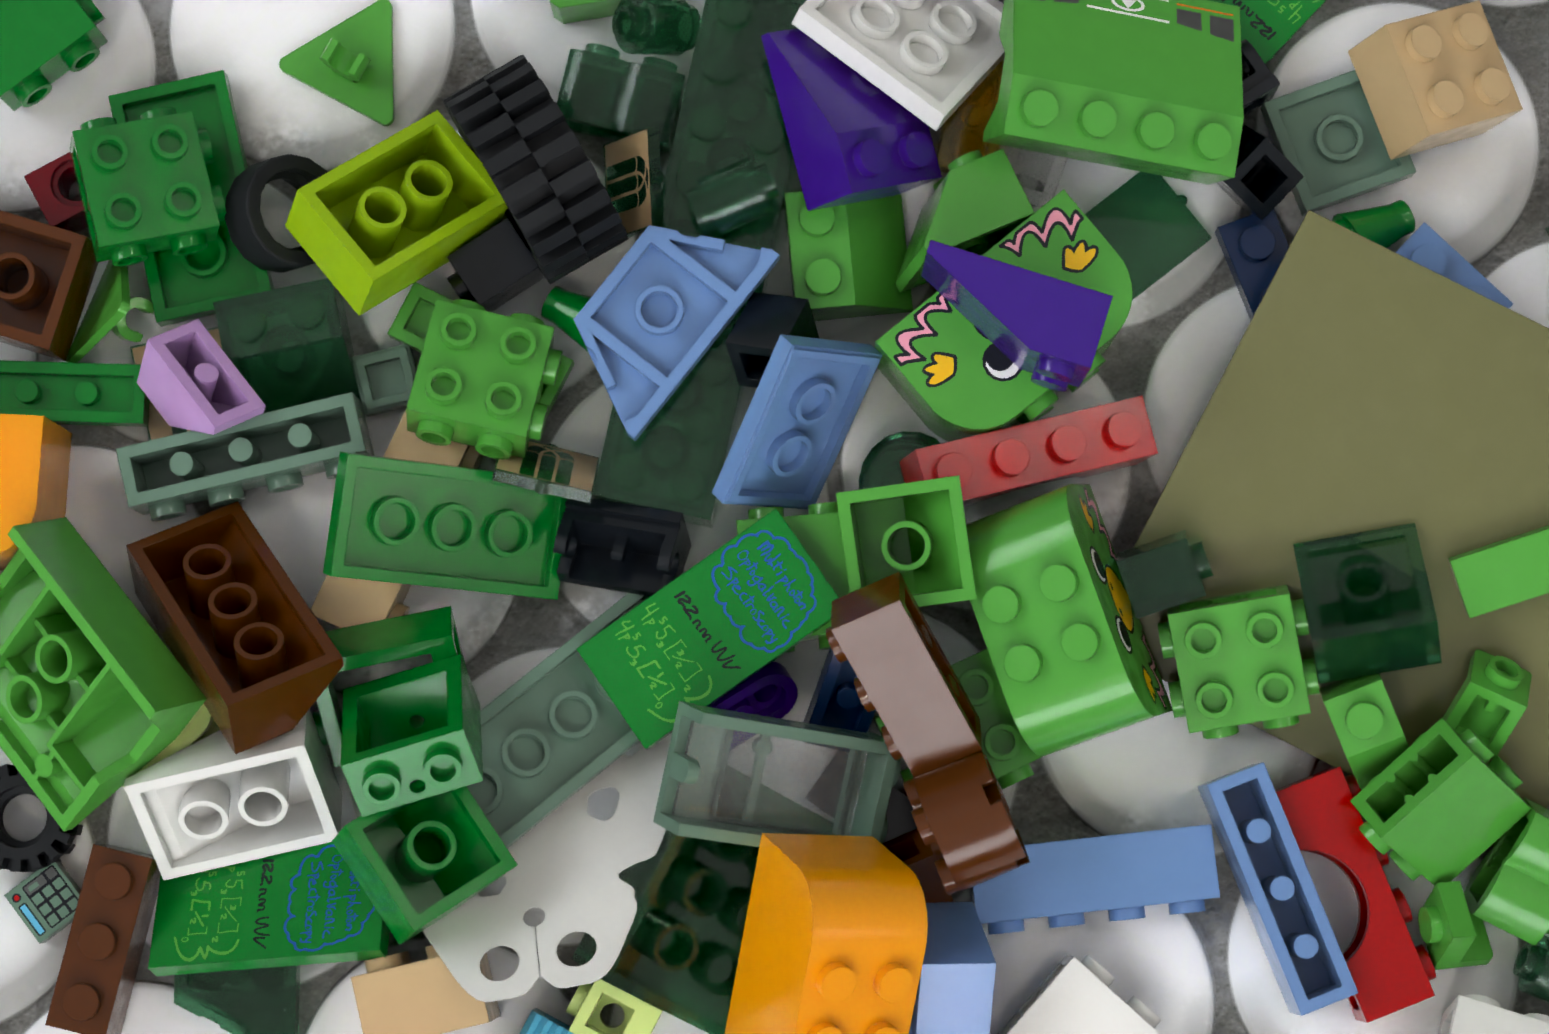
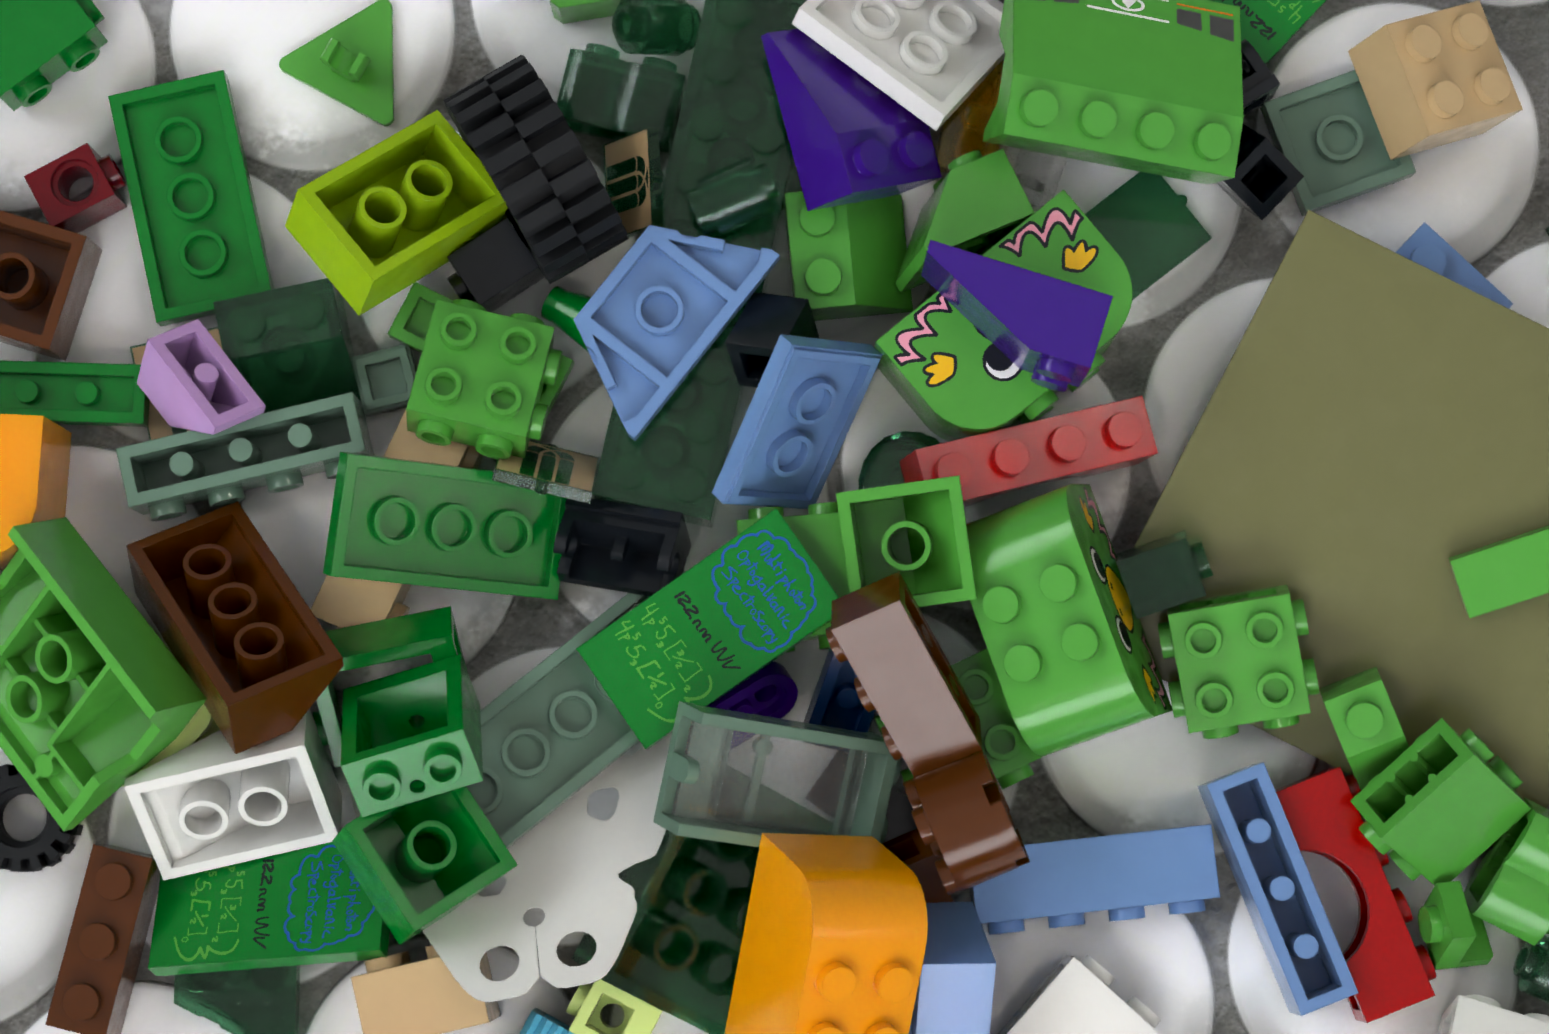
sand green tile [4,862,81,944] -> none
bright green piece [66,260,154,363] -> none
green brick [70,107,226,267] -> none
black tyre [225,154,327,273] -> none
dark blue plate [1215,209,1289,321] -> none
clear green slope [1293,523,1442,684] -> none
green cone [1332,200,1415,248] -> none
bright green bracket [1443,649,1532,759] -> none

